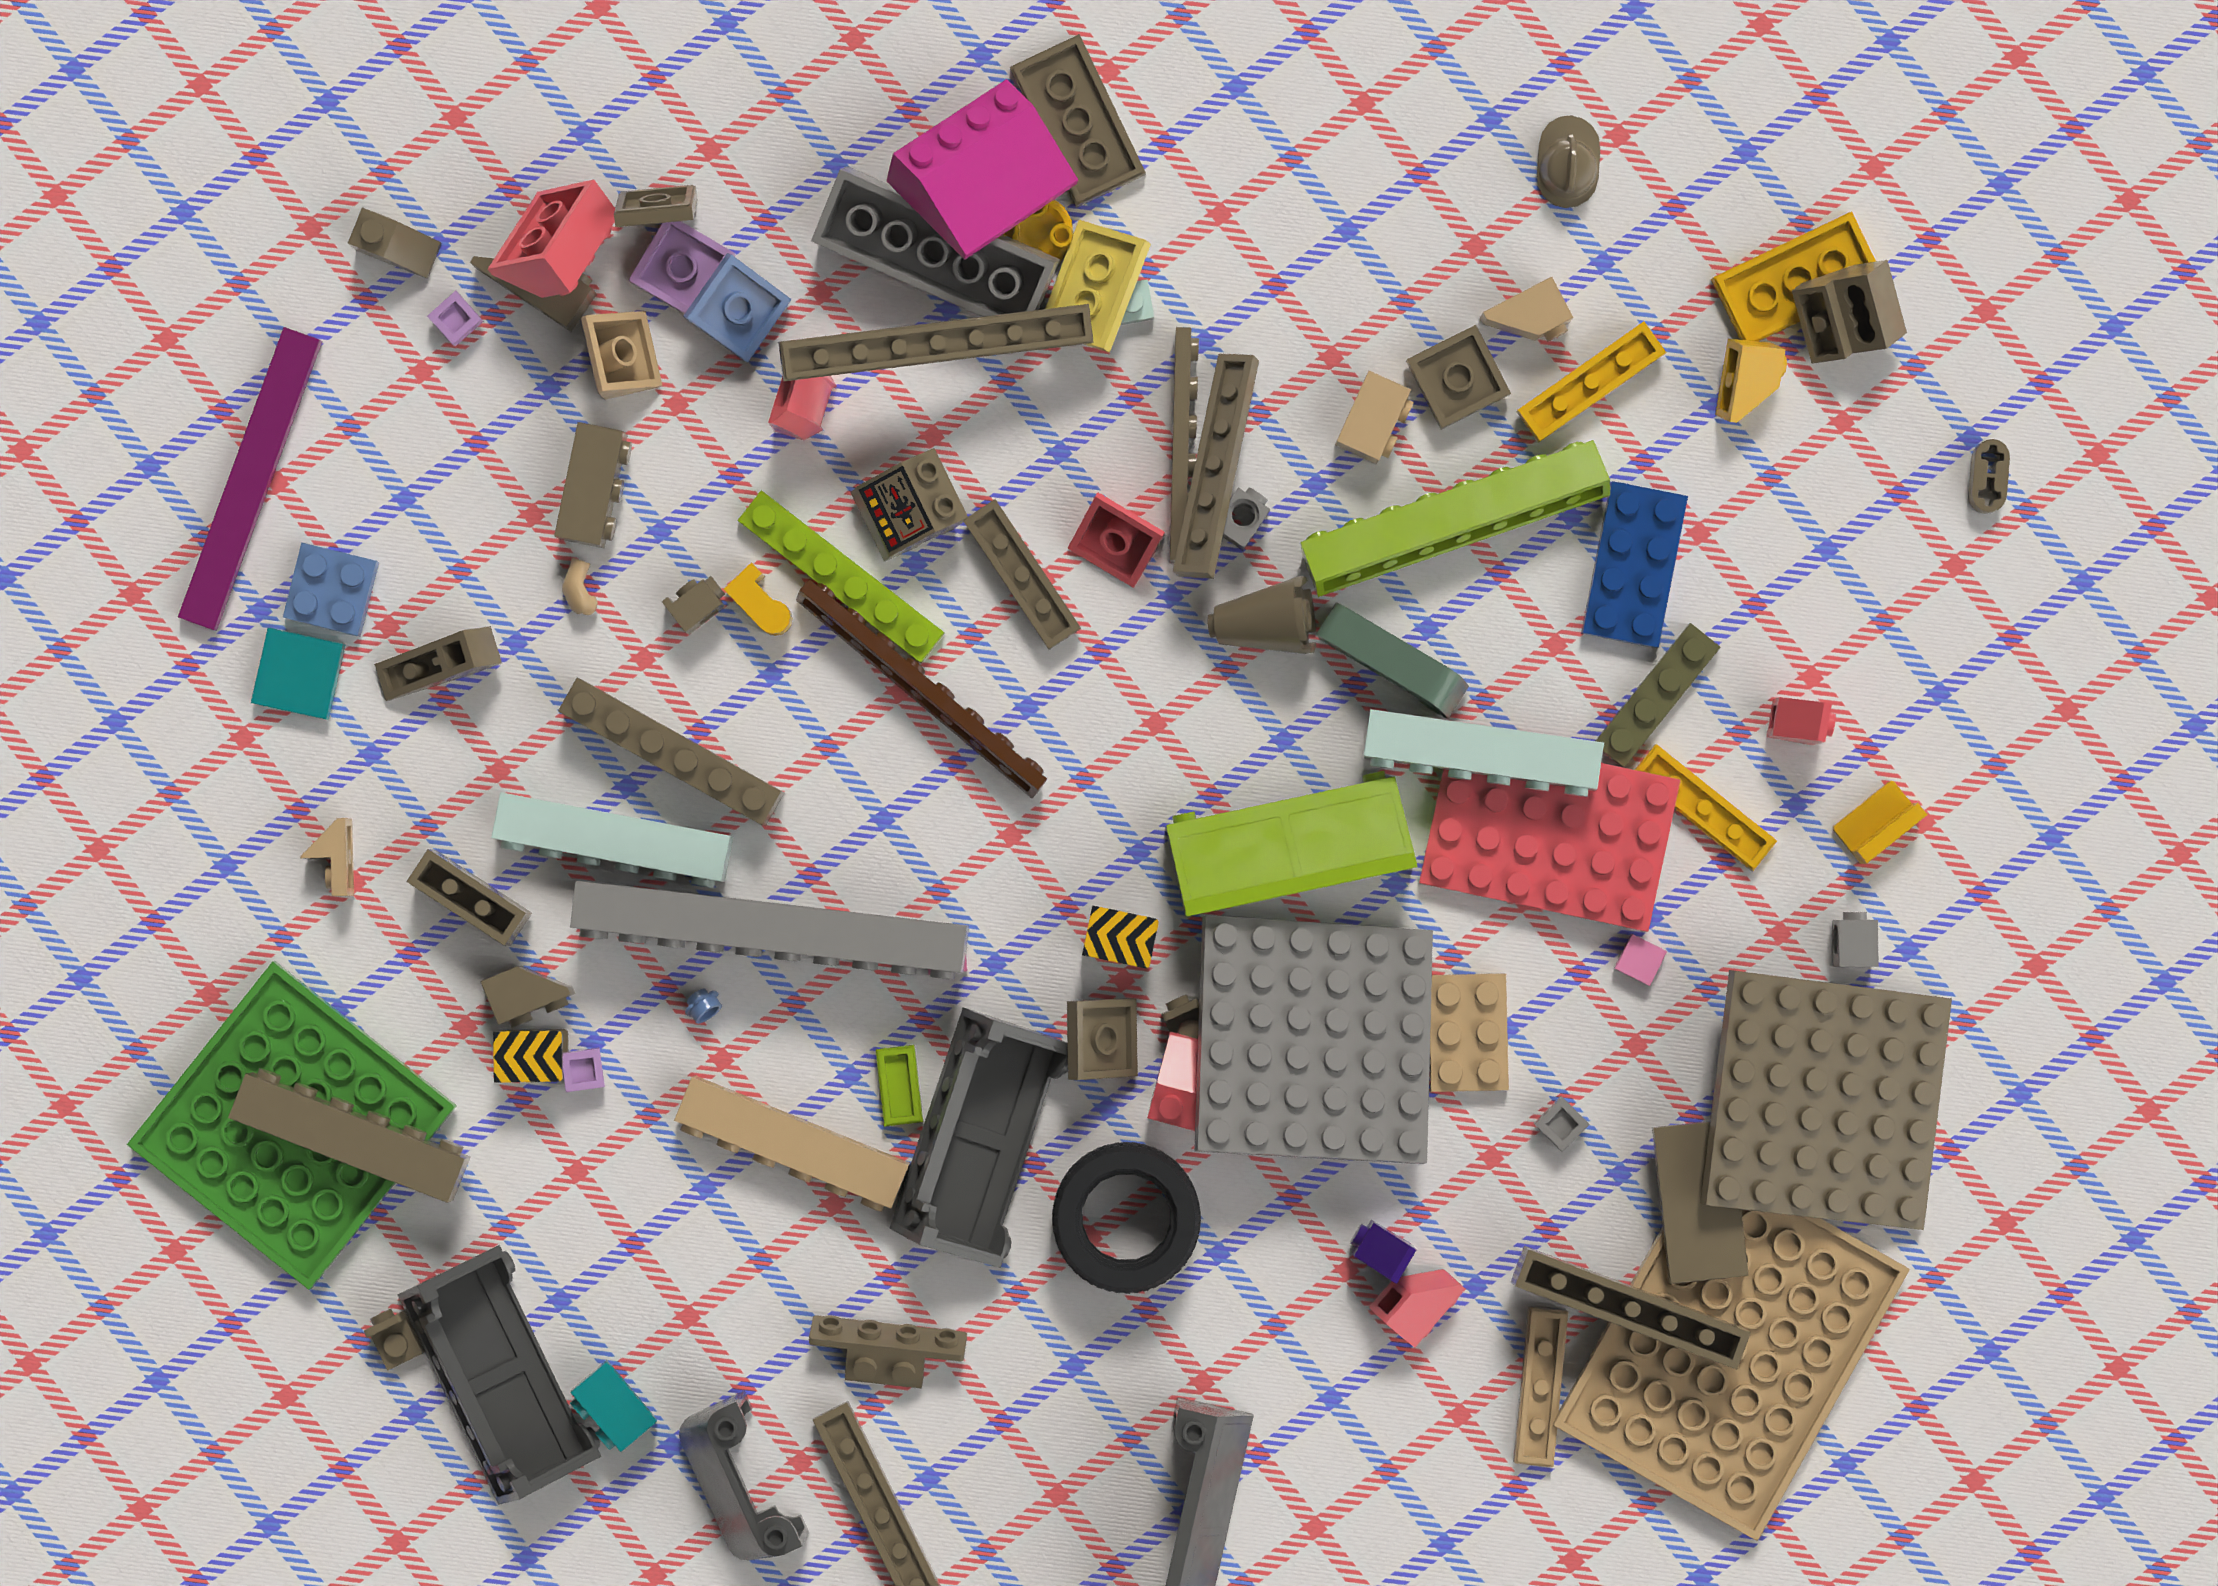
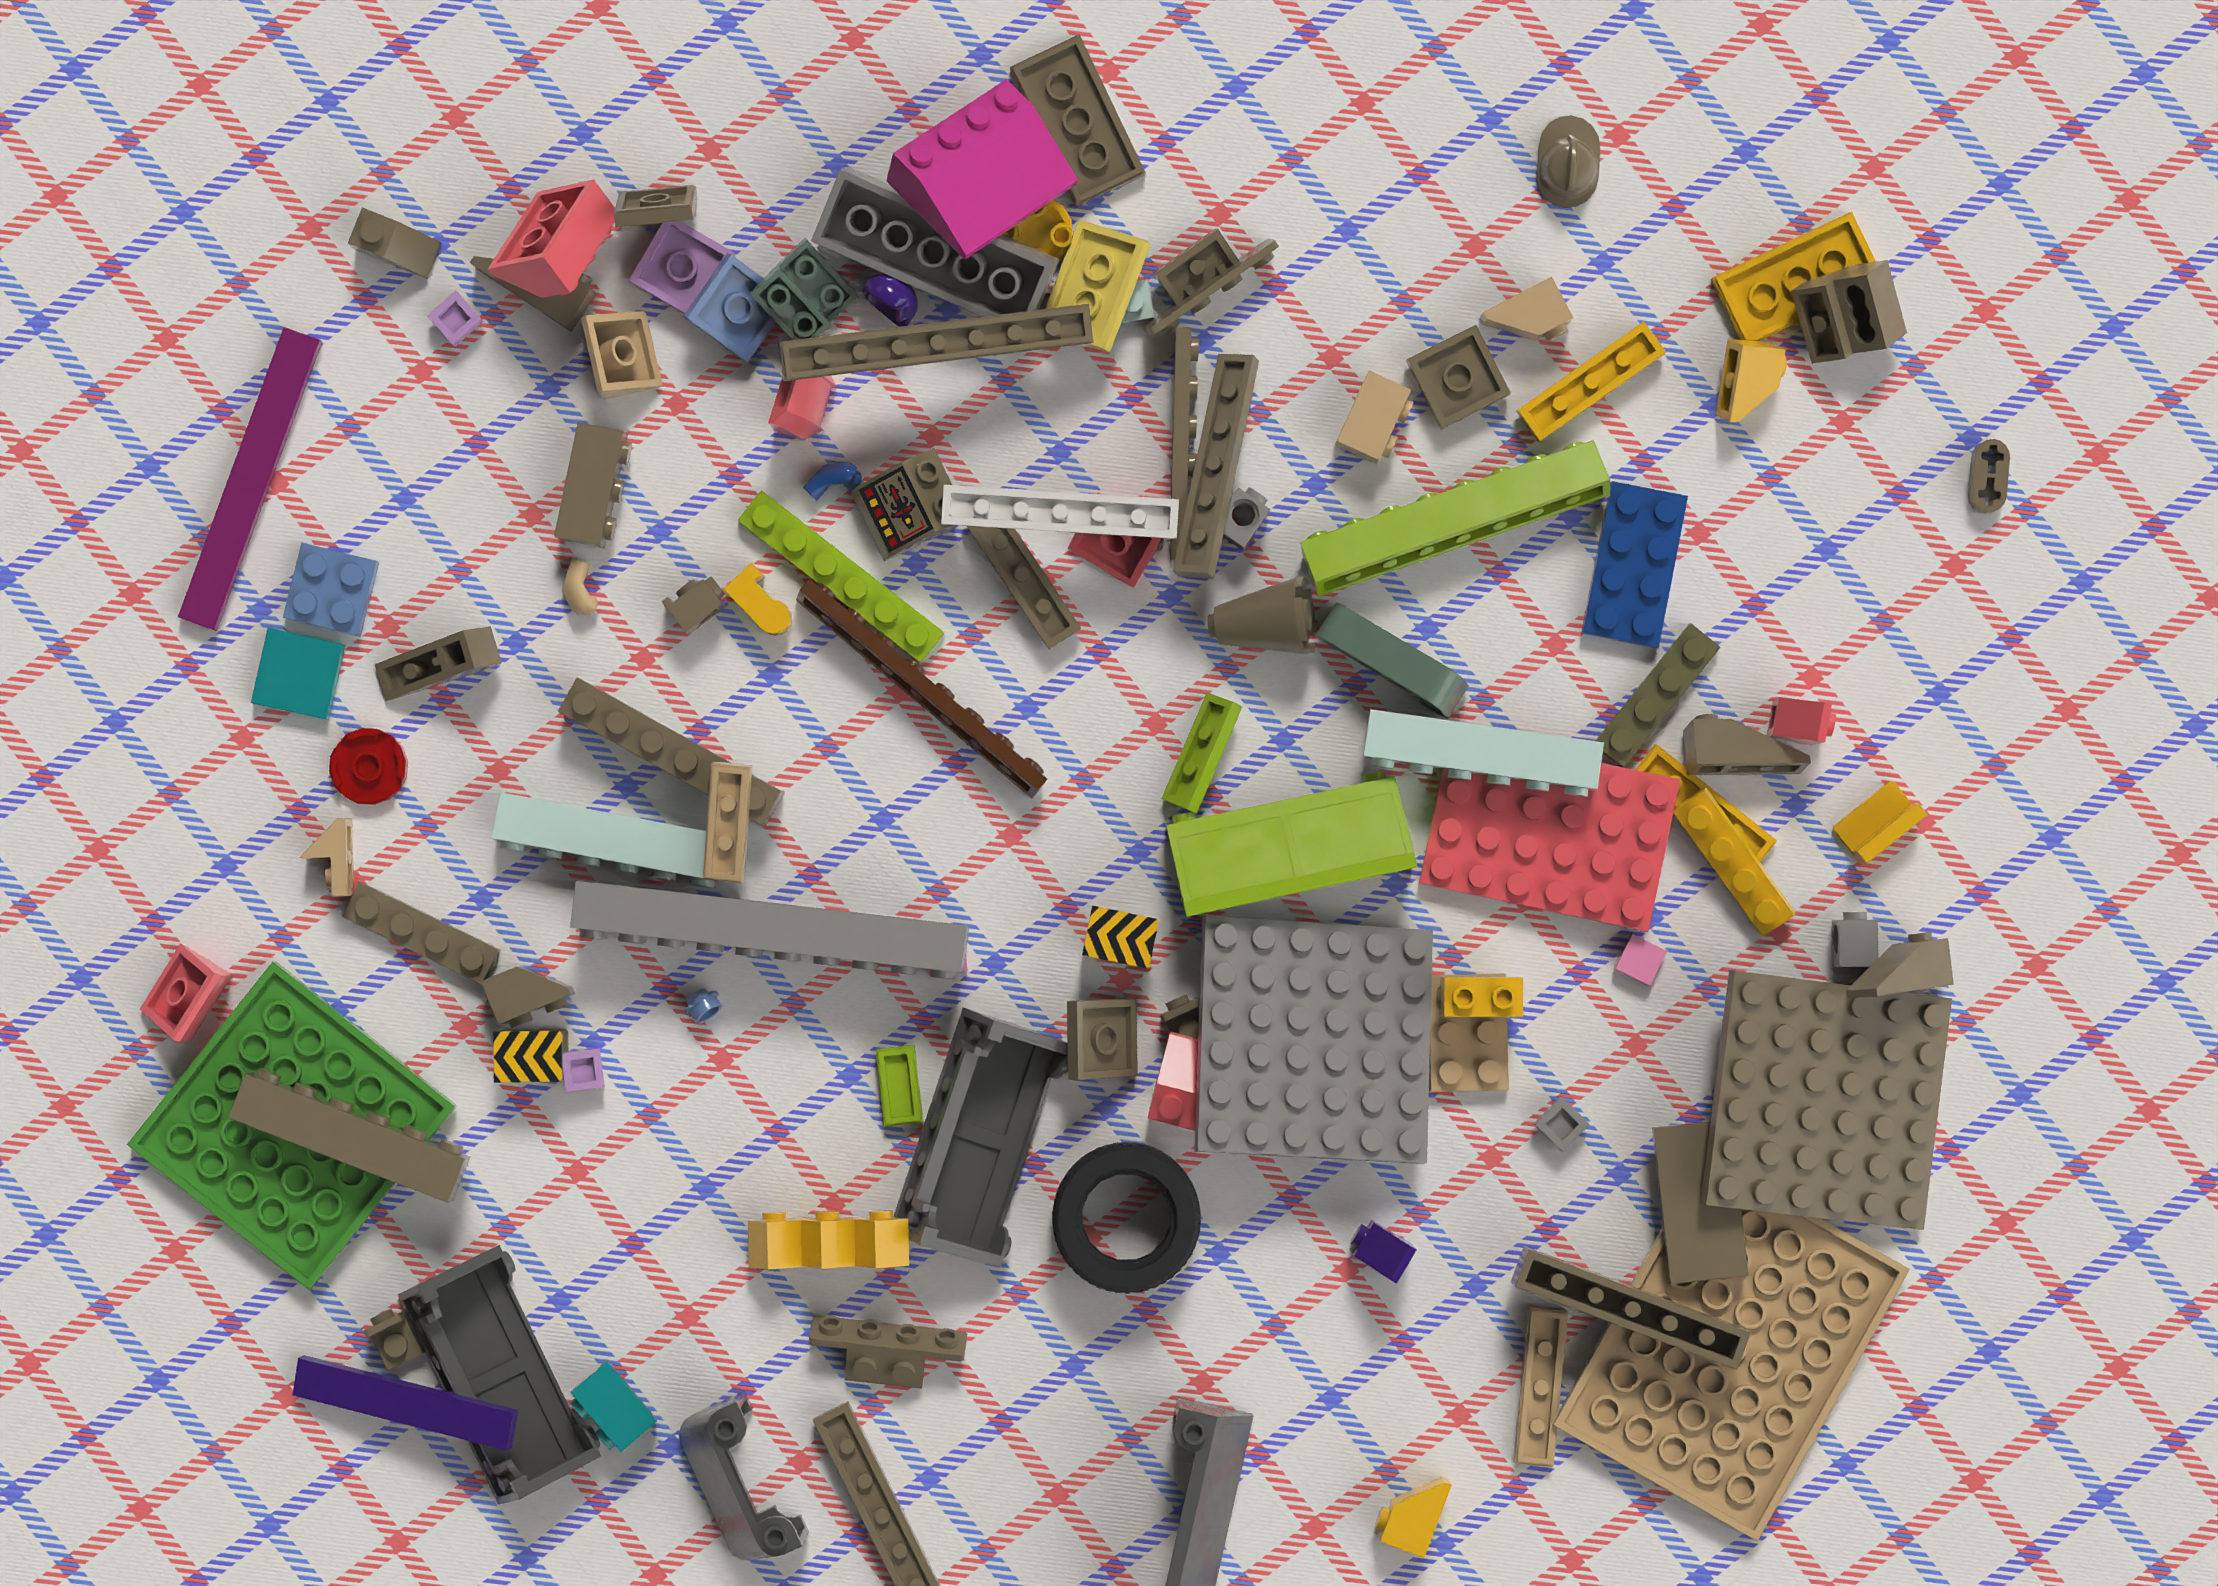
dark tan brick [406,849,532,946] -> none
tan brick [674,1075,910,1212] -> none
coral slope [1369,1269,1466,1348] -> none
none -> coral slope [140,943,232,1043]
none -> dark purple tile [292,1355,518,1451]
none -> red tile [329,728,408,805]
none -> dark tan plate [342,882,501,984]
none -> tan tile [703,762,752,883]
none -> yellow brick [748,1210,909,1270]
none -> sand green slope [750,237,859,340]
none -> blue arm [803,462,862,501]
none -> dark purple hair [861,273,918,327]
none -> white plate [941,485,1179,539]
none -> dark tan bracket [1143,228,1279,336]
none -> lime plate [1161,692,1243,814]
none -> yellow slope [1374,1477,1452,1558]
none -> yellow brick [1441,977,1523,1017]
none -> yellow plate [1674,787,1796,936]
none -> dark tan slope [1683,714,1811,775]
none -> dark tan slope [1846,932,1954,998]

